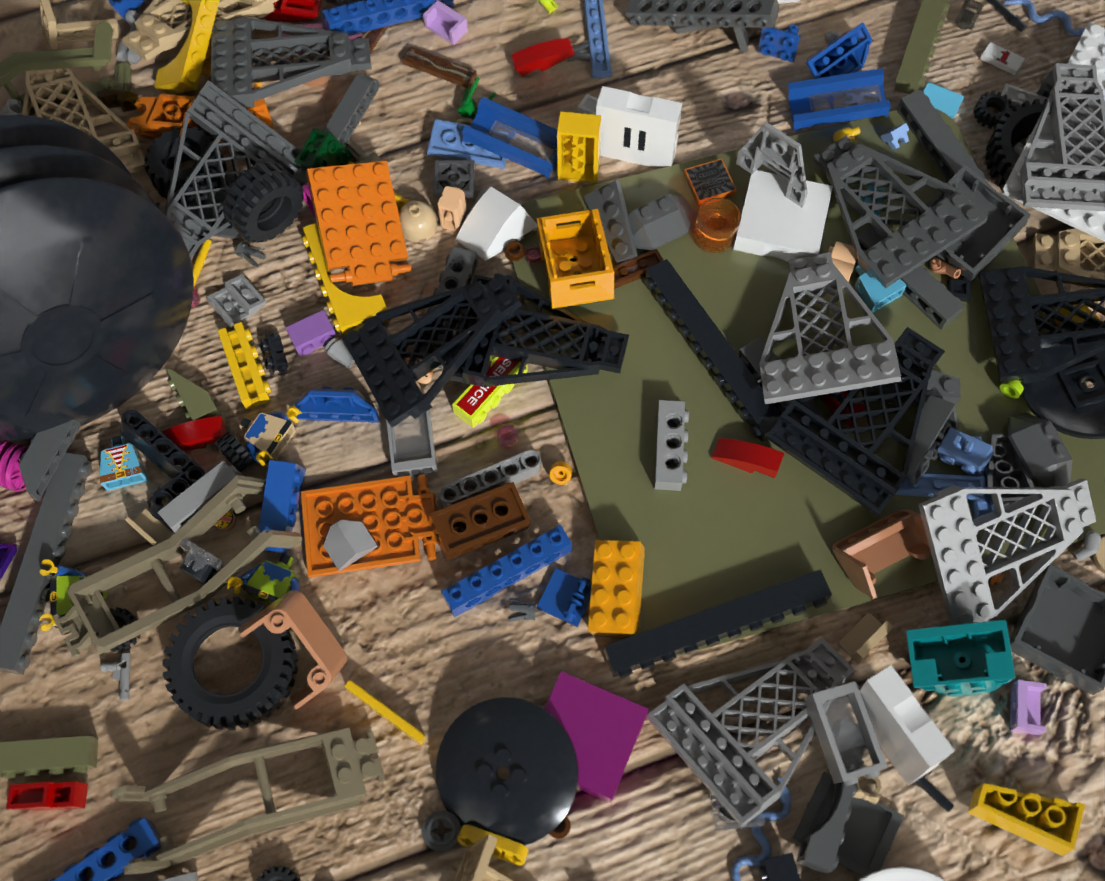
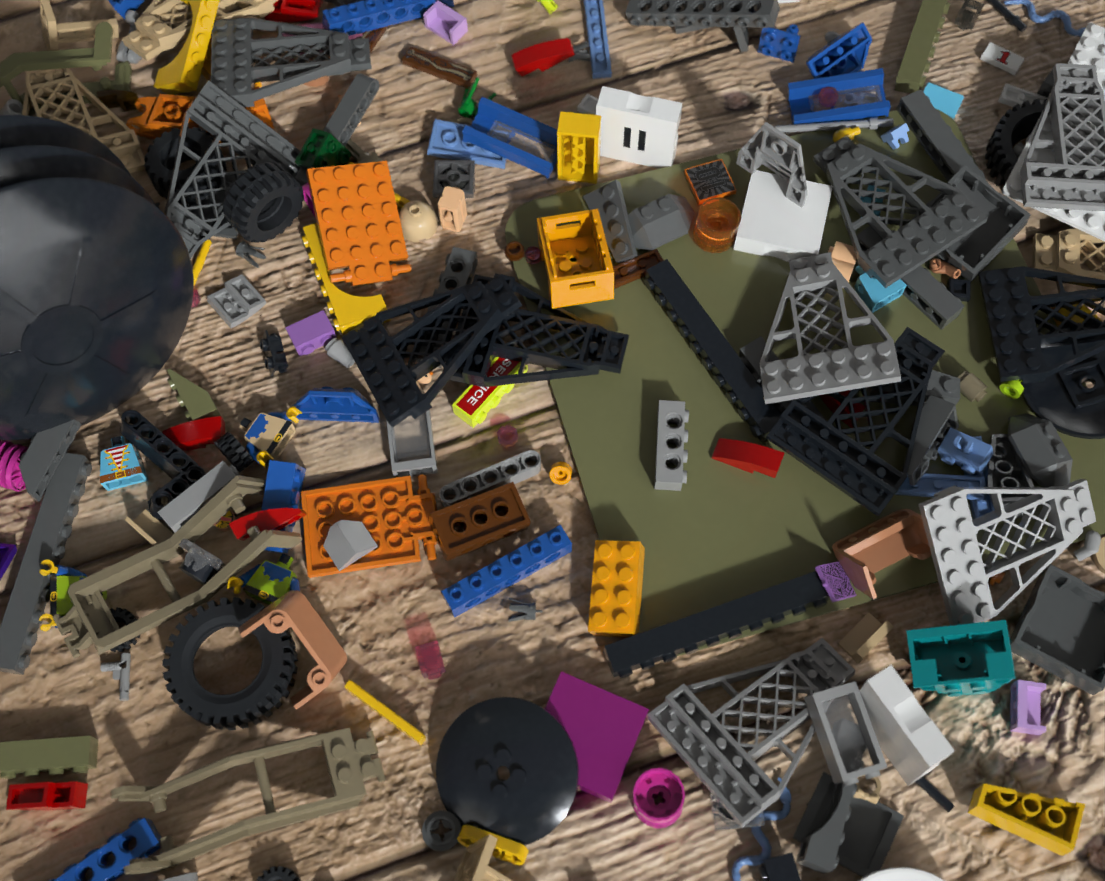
yellow brick [217,322,272,410] -> none
white wedge [456,187,537,261] -> none
blue hinge [536,568,592,627] -> none
reddish brown plate [549,816,571,839] -> none
black tyre [973,91,1013,129] -> none
none -> red slope [229,508,307,541]
none -> clear pink brick [415,640,446,680]
none -> dark pink wheel [633,768,685,829]
none -> light grey bar [774,117,894,133]
none -> medium lavender piece [815,561,856,602]
none -> clear pink tile [818,86,839,107]
none -> dark tan brick [958,370,987,402]

